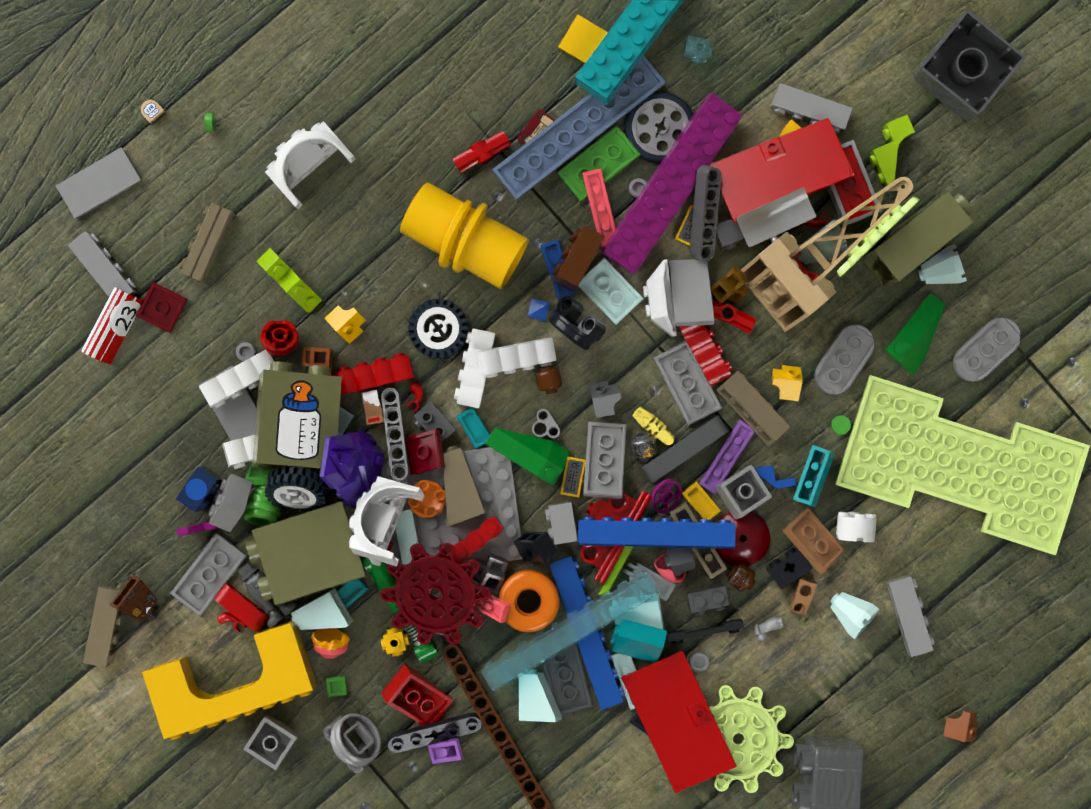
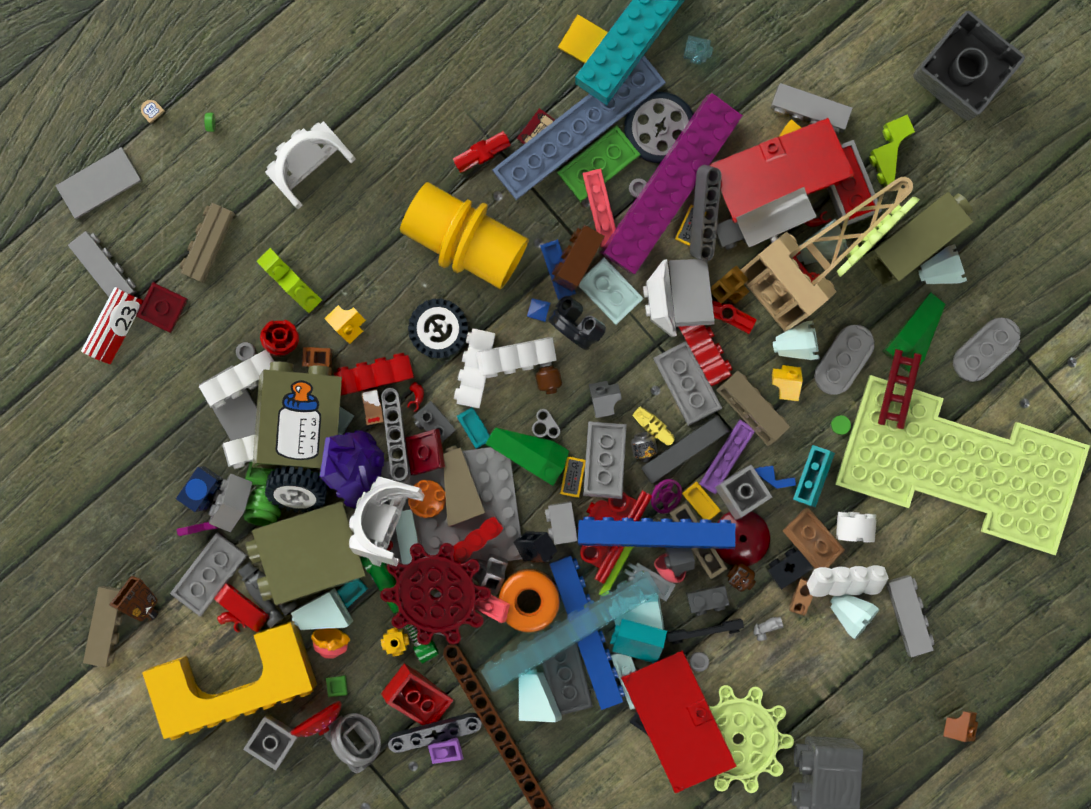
none -> red dish [290,701,342,737]
none -> light aqua cone [773,321,820,360]
none -> white brick [807,565,889,597]
none -> dark red bar [878,349,922,429]

